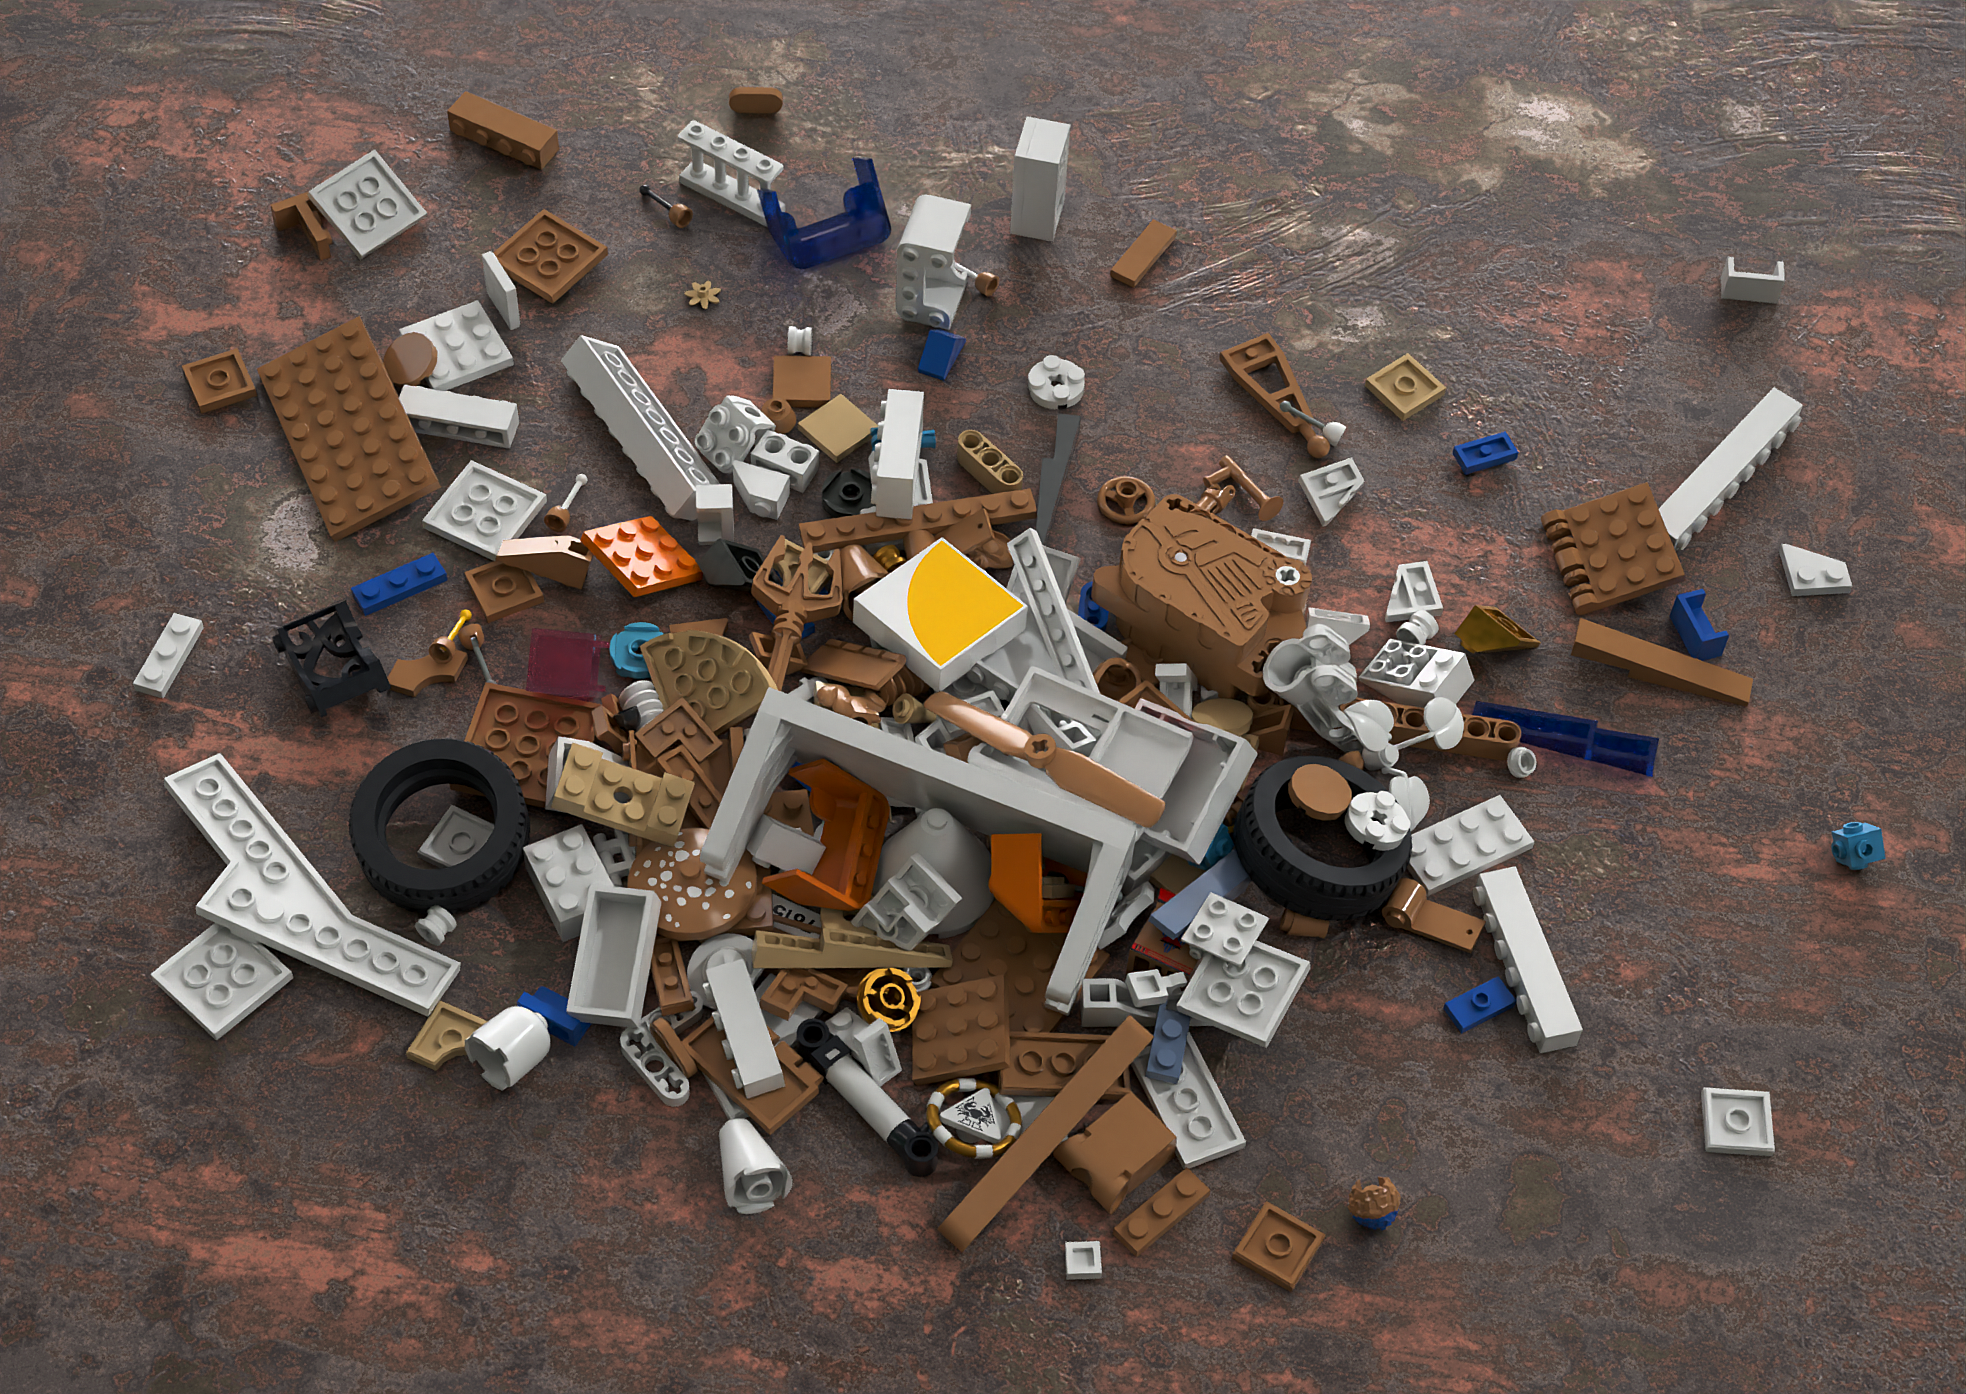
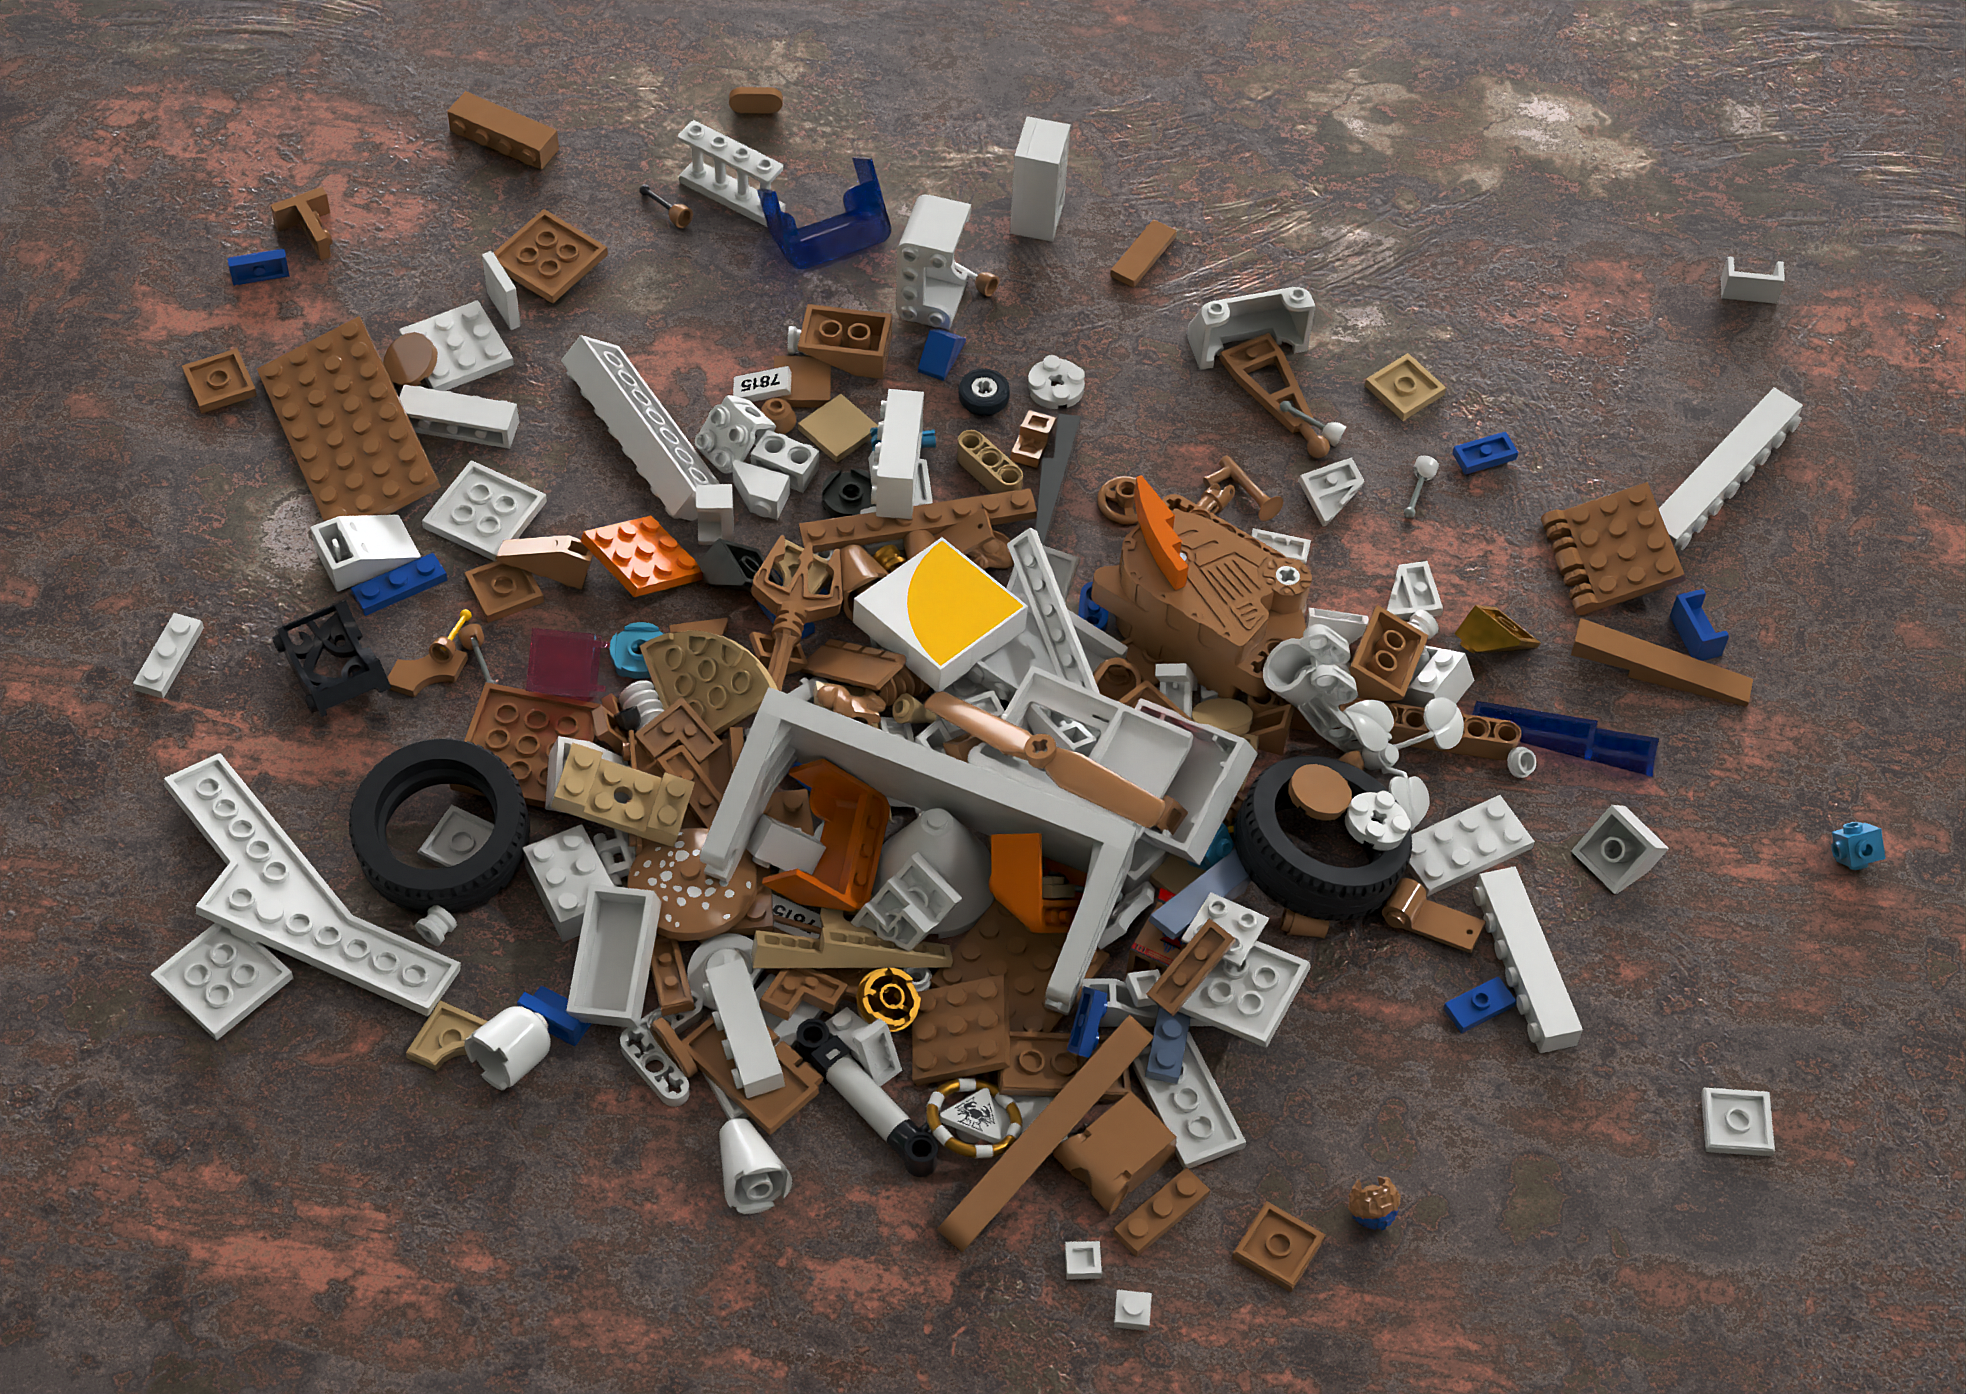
white plate [307,149,427,260] -> none
medium nougat hinge [544,474,587,532] -> none
tan plant [684,281,721,309] -> none
white wing [1779,544,1852,596] -> none
none -> blue panel [227,249,290,286]
none -> white slope [310,515,421,592]
none -> white tile [733,366,792,402]
none -> medium nougat slope [798,304,892,379]
none -> black bush [959,368,1010,415]
none -> medium nougat slope [1010,410,1056,468]
none -> blue plate [1067,986,1108,1058]
none -> white plate [1114,1290,1152,1331]
none -> orange slope [1134,475,1189,591]
none -> medium nougat plate [1146,918,1236,1017]
none -> medium nougat plate [1153,795,1188,835]
none -> white windscreen [1187,287,1315,370]
none -> medium nougat slope [1349,605,1429,701]
none -> hinge [1404,456,1439,519]
none -> white slope [1571,805,1669,894]

